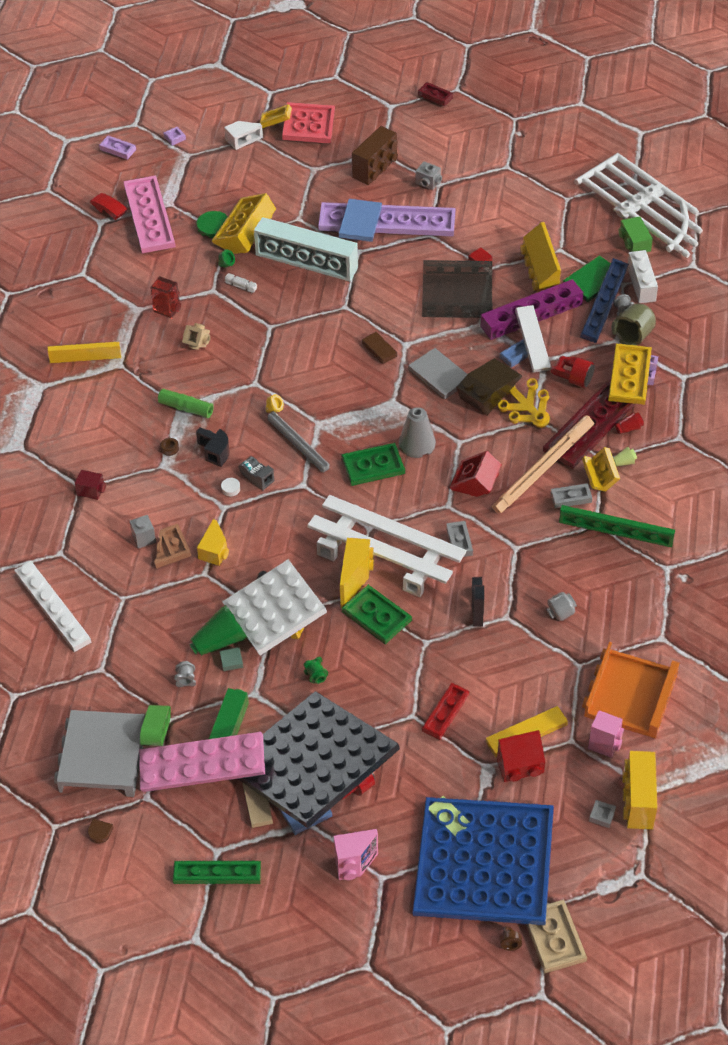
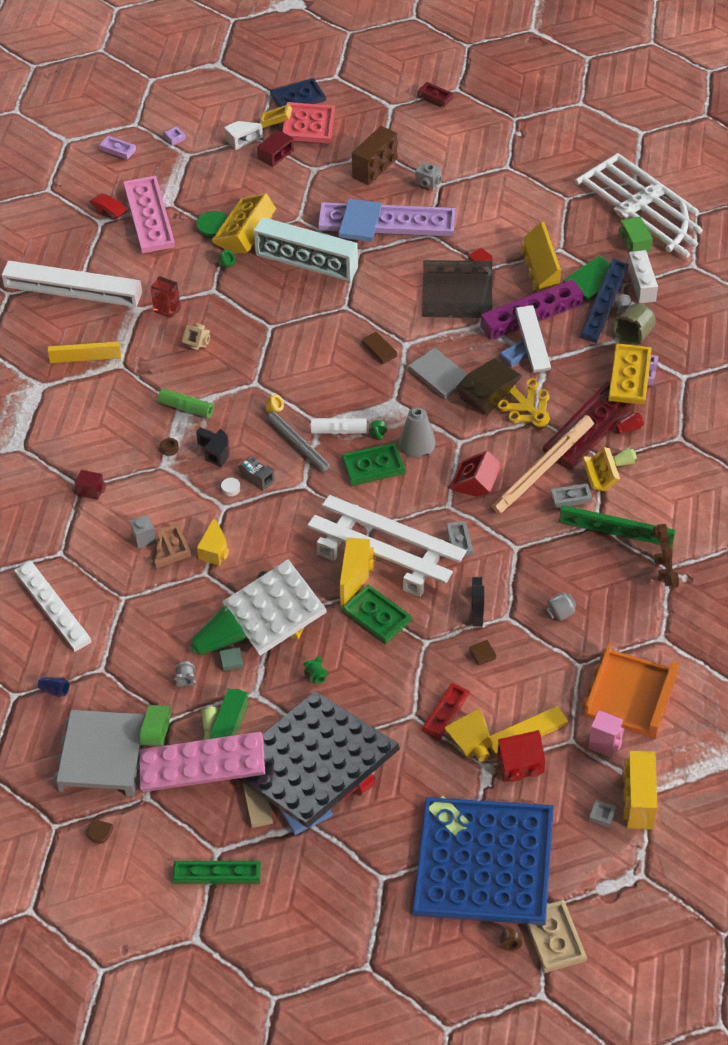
white axle [225,273,257,293] -> none
bright pink slope [334,829,378,880] -> none
red piece [550,356,595,388] -> none
none -> white brick [2,261,142,307]
none -> clear blue cone [38,677,70,697]
none -> yellowish green cone [201,706,219,740]
none -> dark red brick [257,130,294,167]
none -> dark blue tile [270,78,326,108]
none -> white axle [311,417,367,435]
none -> green tile [368,420,387,440]
none -> yellow torso [445,708,493,762]
none -> reddish brown tile [469,640,496,666]
none -> reddish brown plant [653,524,679,590]

